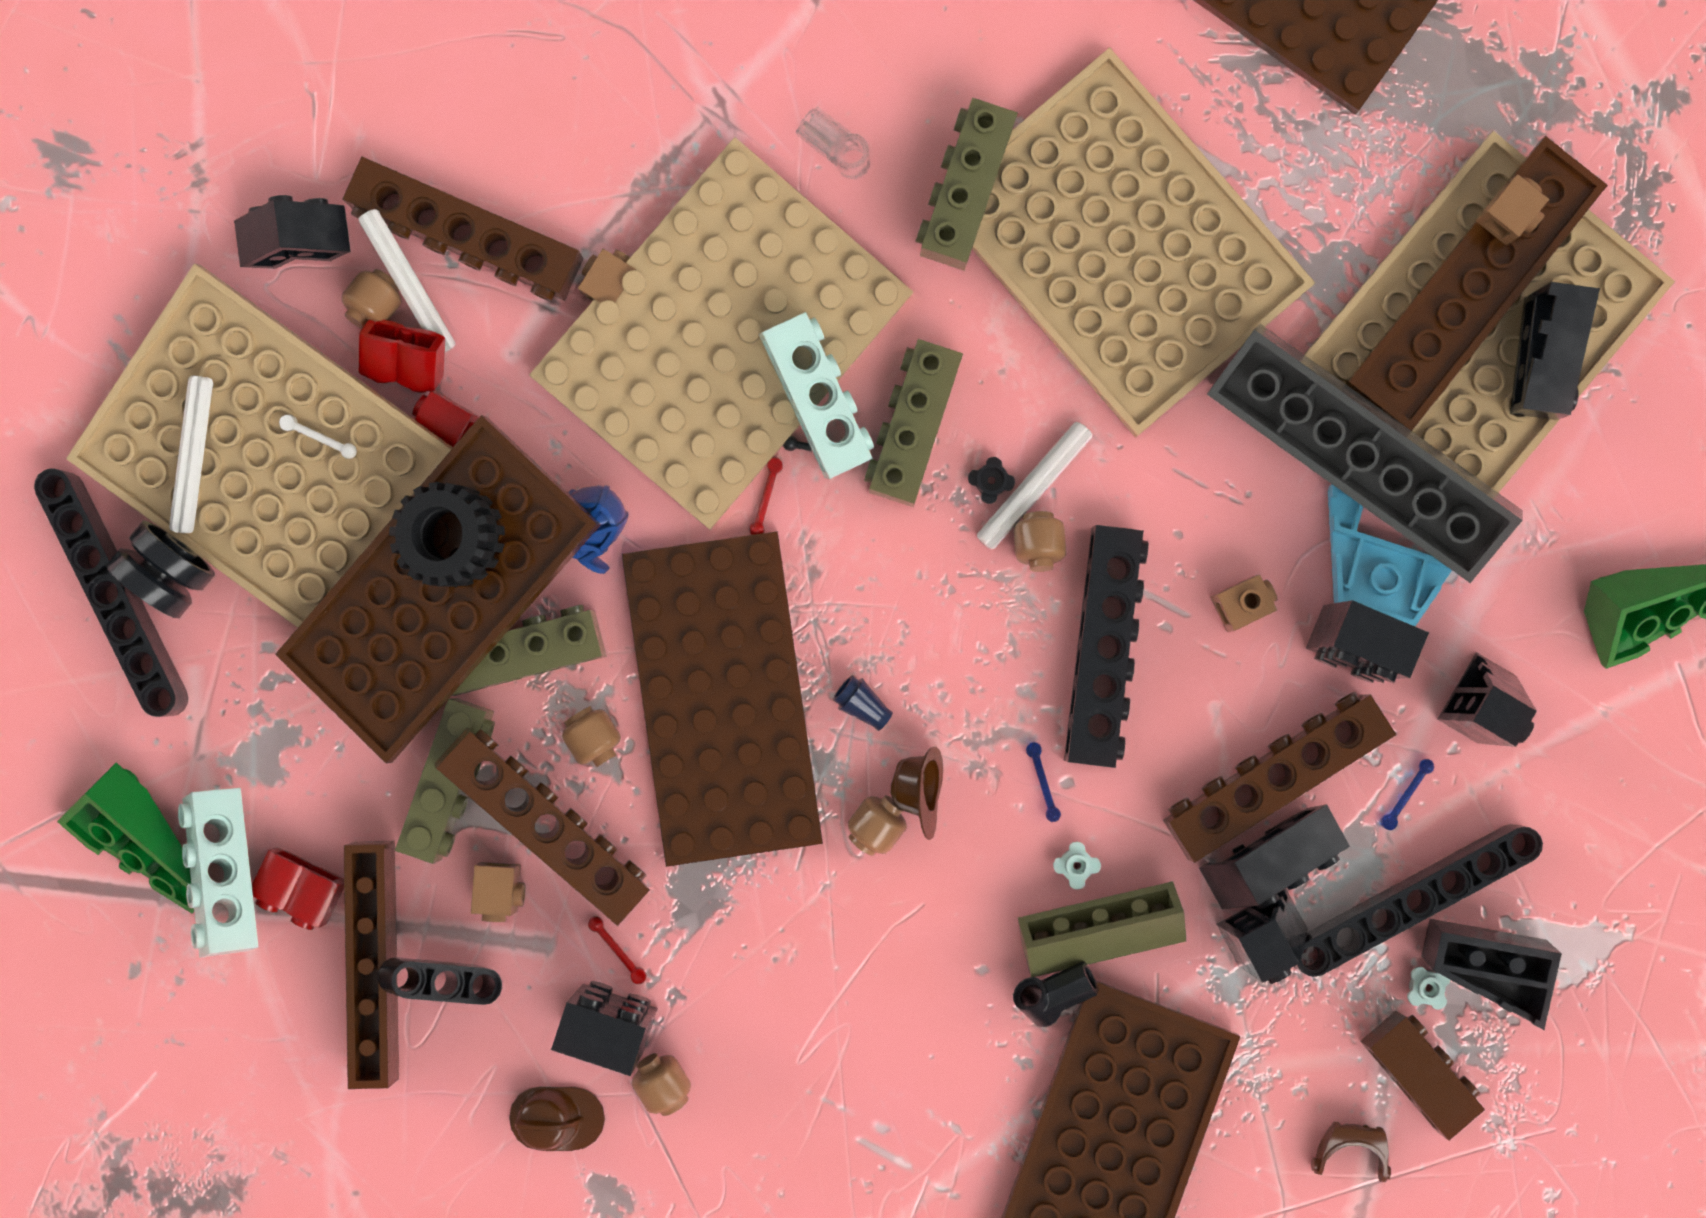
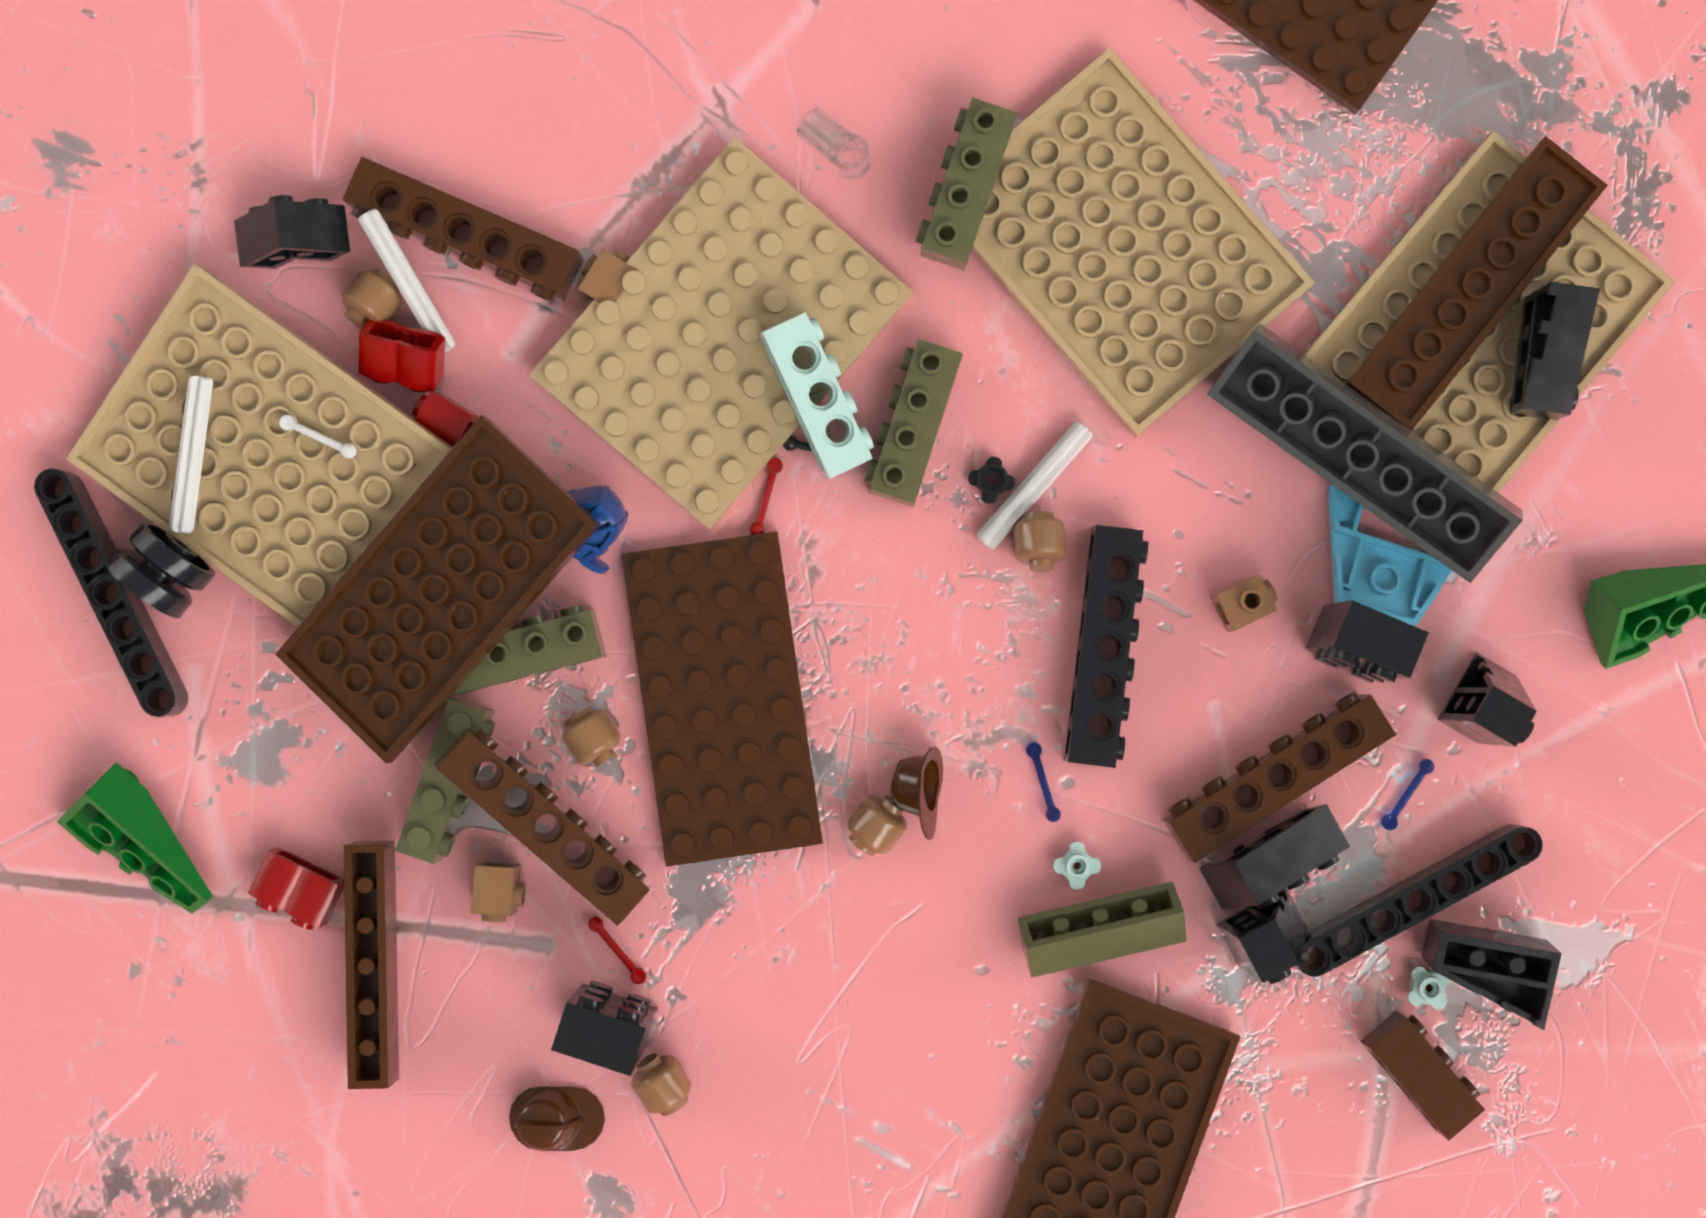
light aqua brick [178,788,259,958] -> none
black beam [378,957,502,1005] -> none
black tyre [389,482,505,587] -> none
dark blue cone [833,675,893,731] -> none
black piece [1013,961,1099,1027] -> none
reddish brown helmet [1311,1122,1391,1182] -> none
medium nougat brick [1475,174,1549,245] -> none

